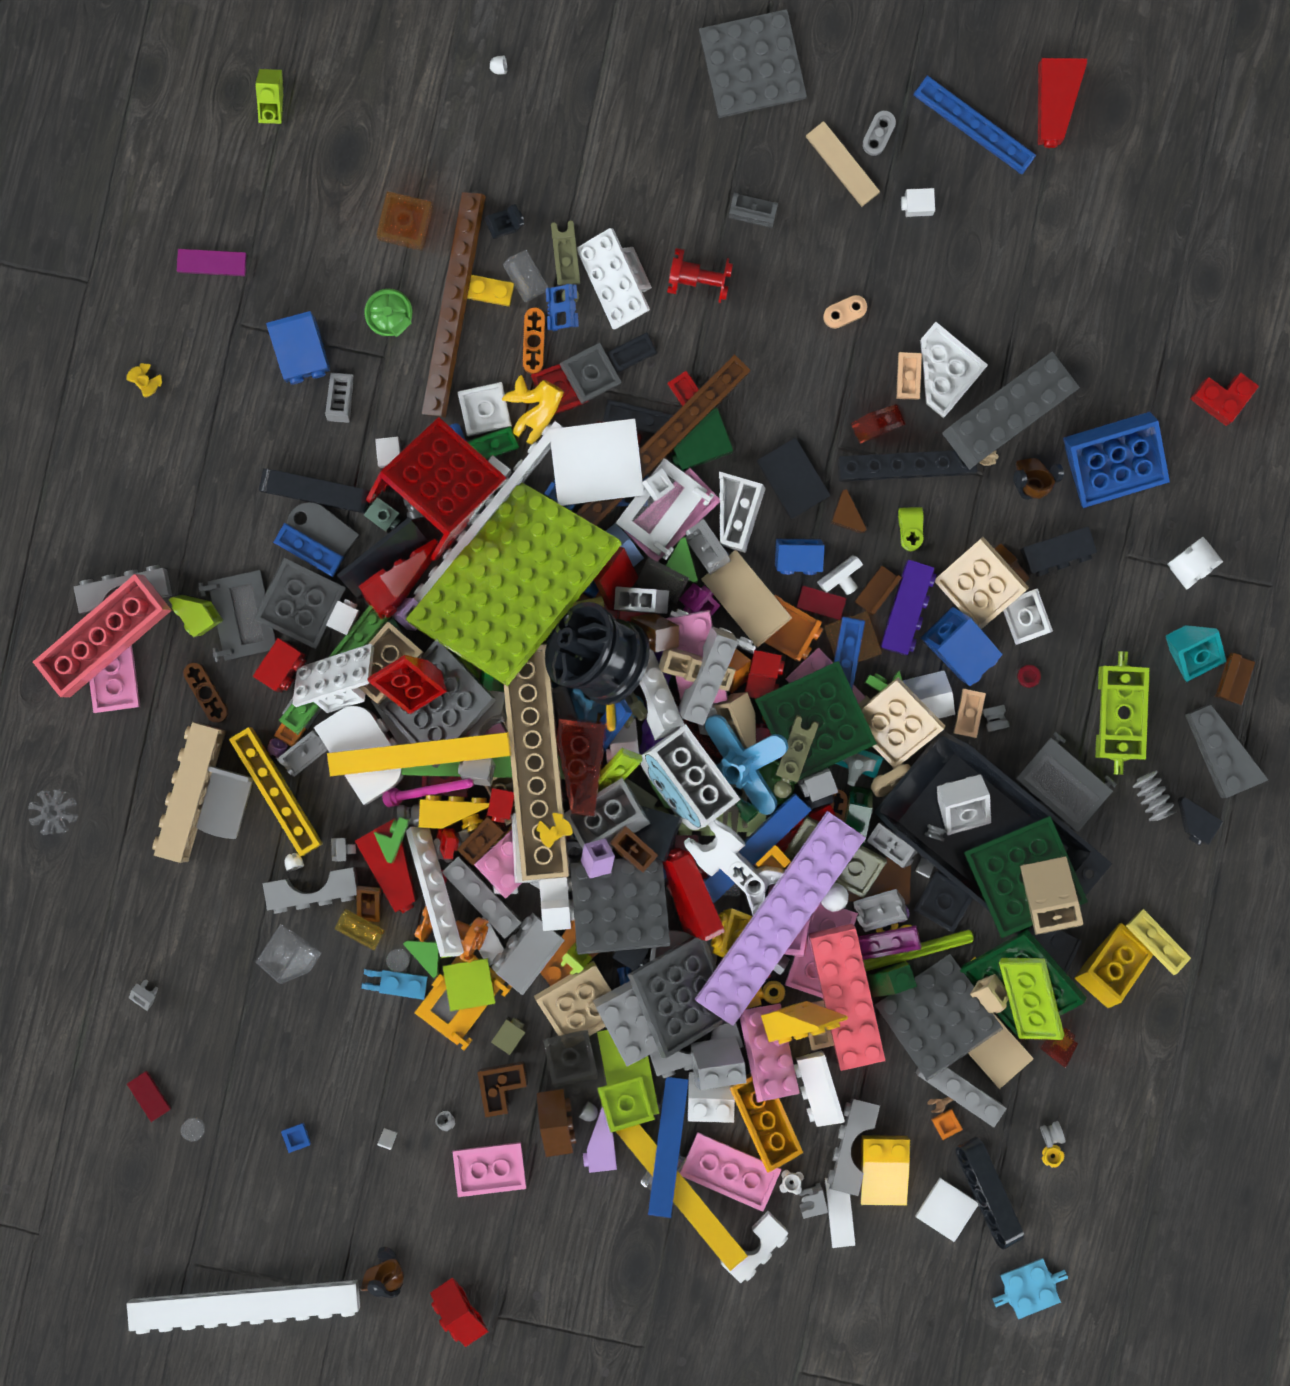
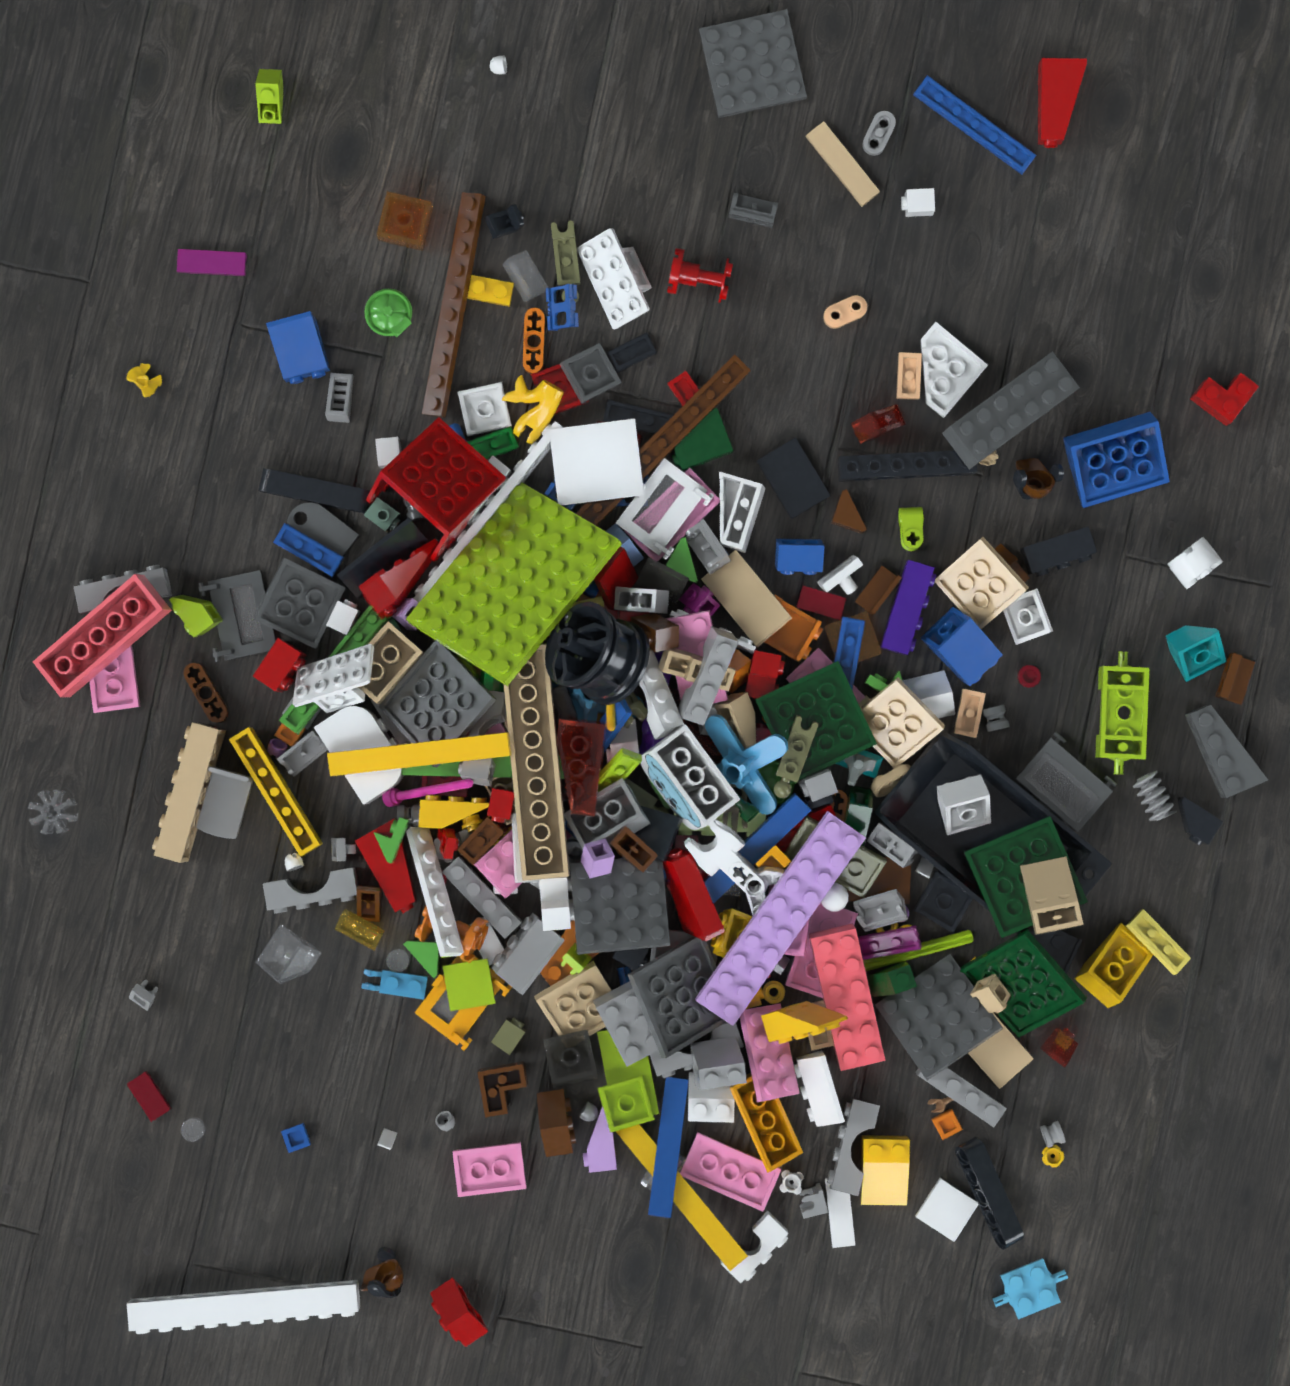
red slope [367,655,447,714] -> none
yellow piece [537,813,573,848] -> none
white plate [642,469,675,501] -> none
dark grey bush [924,824,947,841] -> none
lime tile [999,958,1064,1040] -> none

